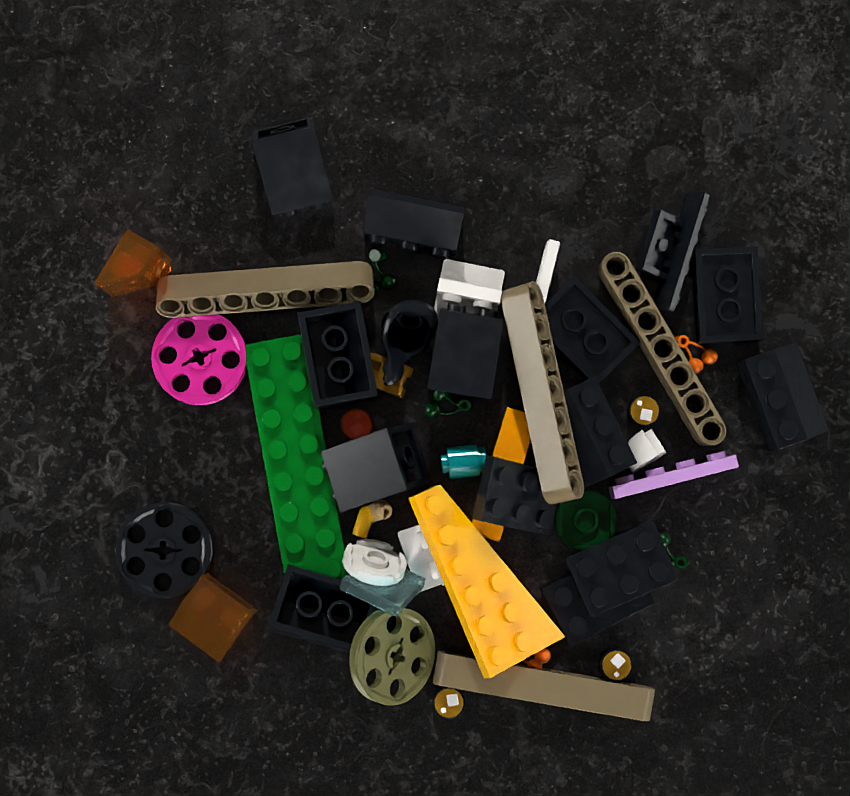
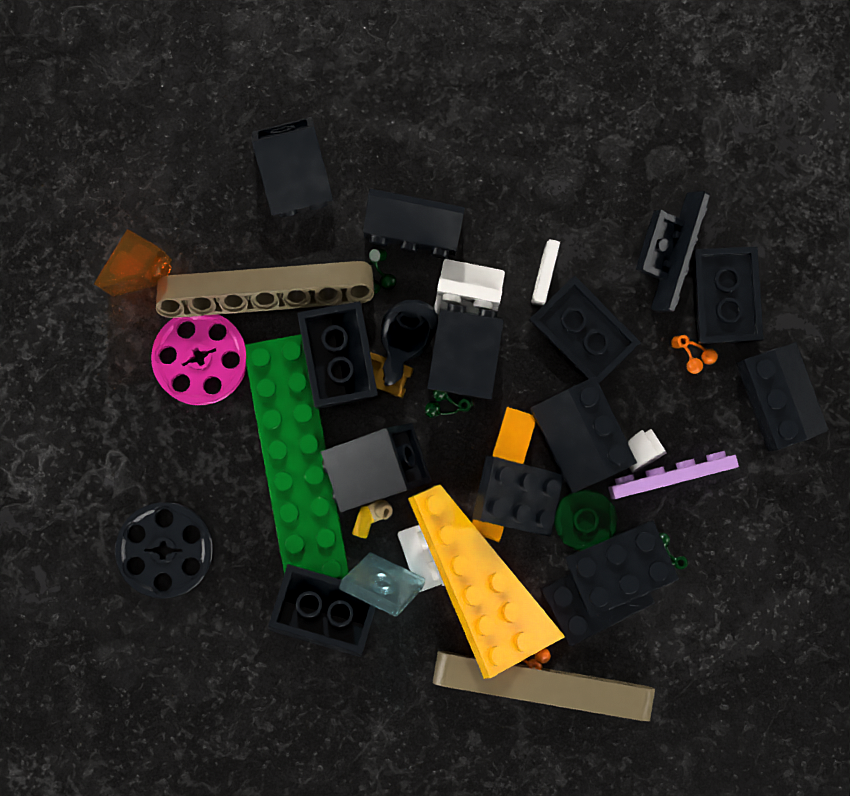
clear orange slope [169,573,258,663] -> none
clear red tile [341,408,373,440] -> none
white tile [342,539,407,586] -> none
olive wedge [349,606,435,706] -> none
pearl gold tile [433,687,465,719] -> none
teal brick [441,445,486,479] -> none
beam [501,281,584,505] -> none
dark tan beam [598,252,726,446] -> none
tile [600,648,633,681] -> none
tile [627,395,660,427] -> none

